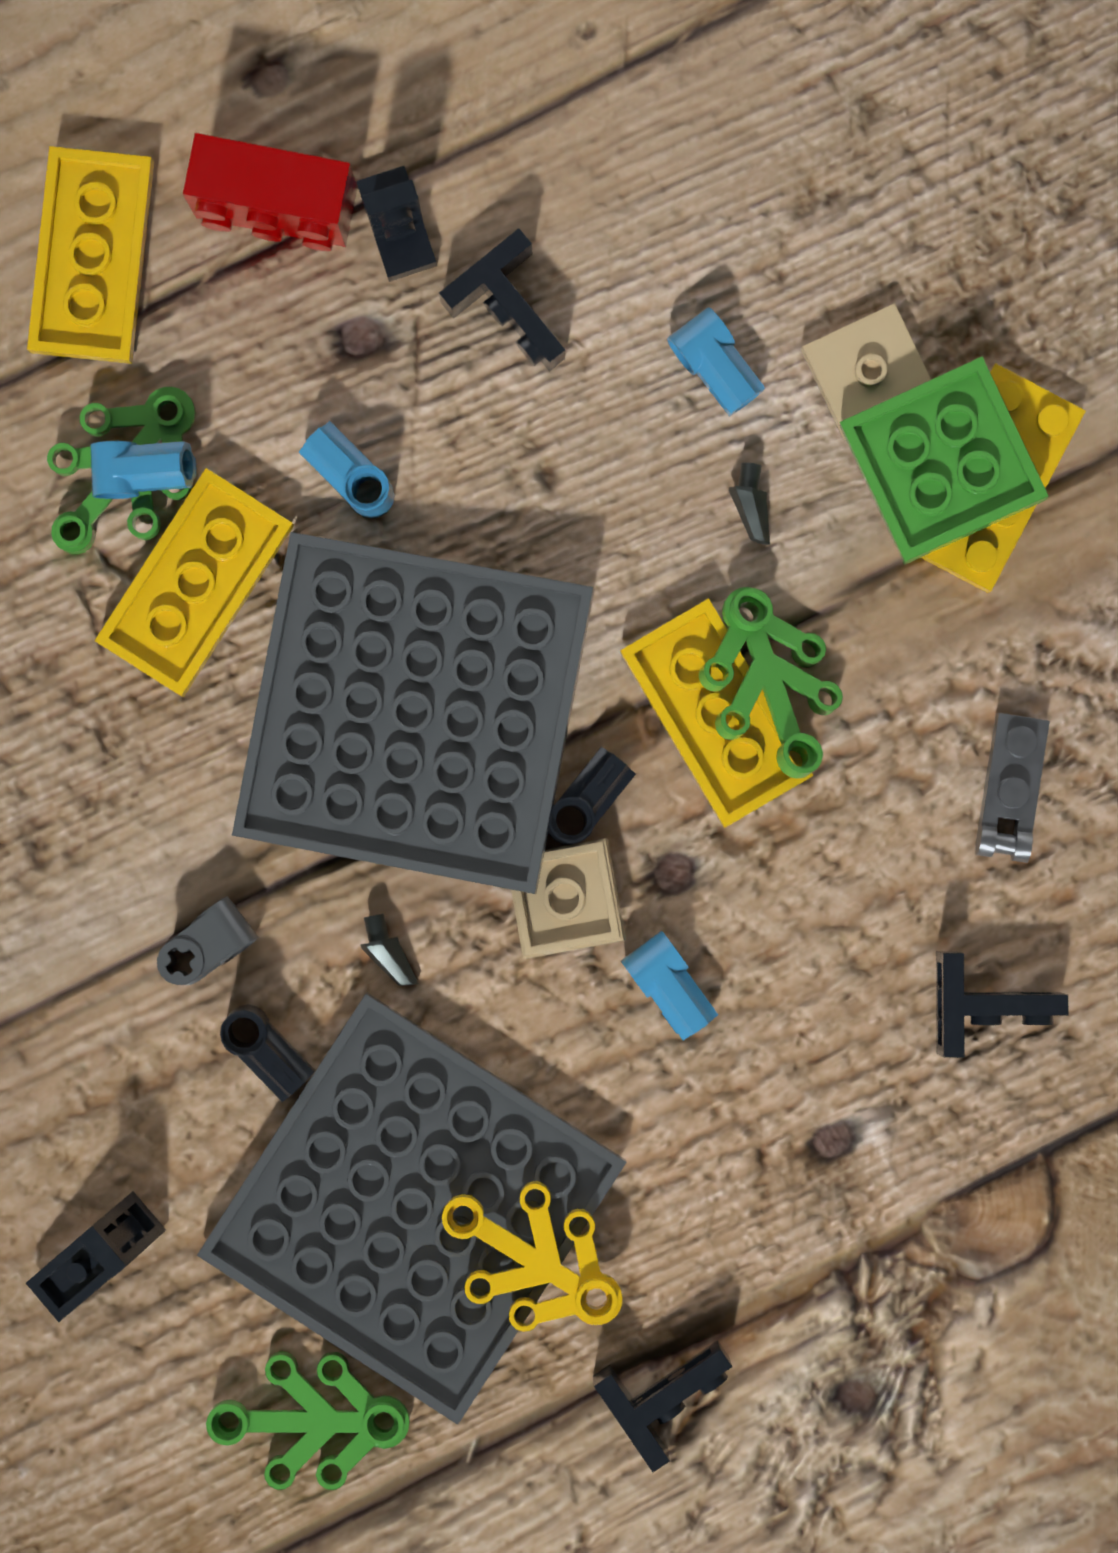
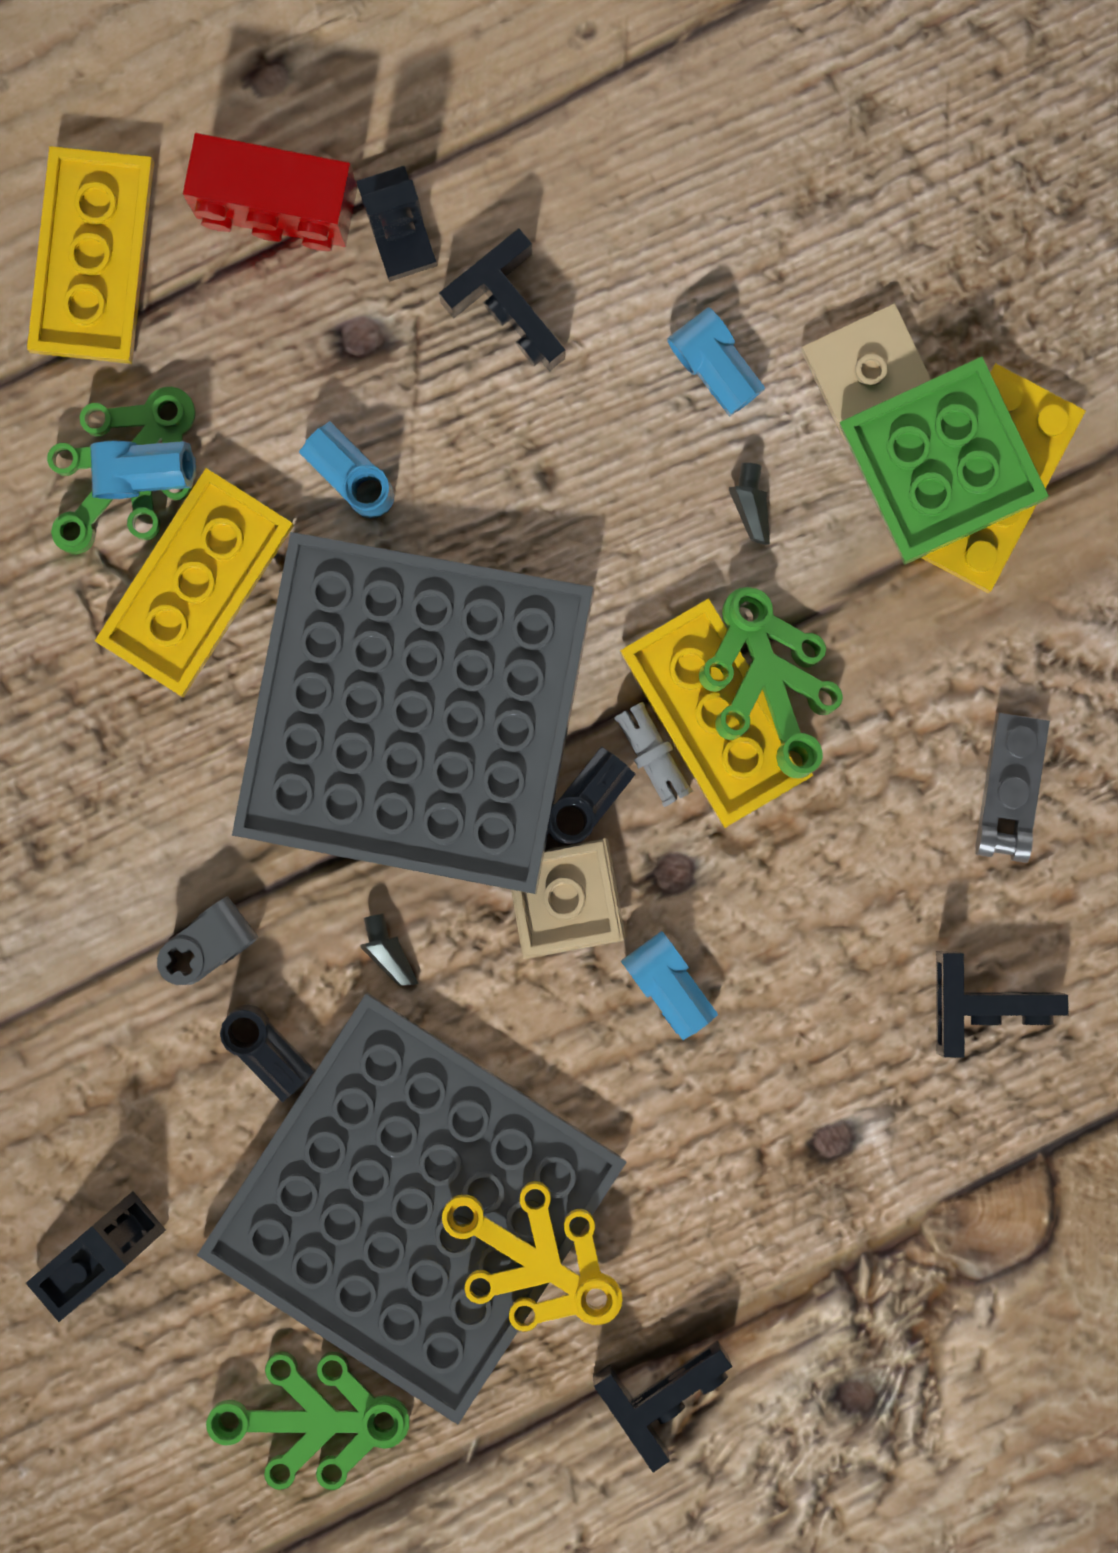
none -> light grey pin [614,702,693,807]

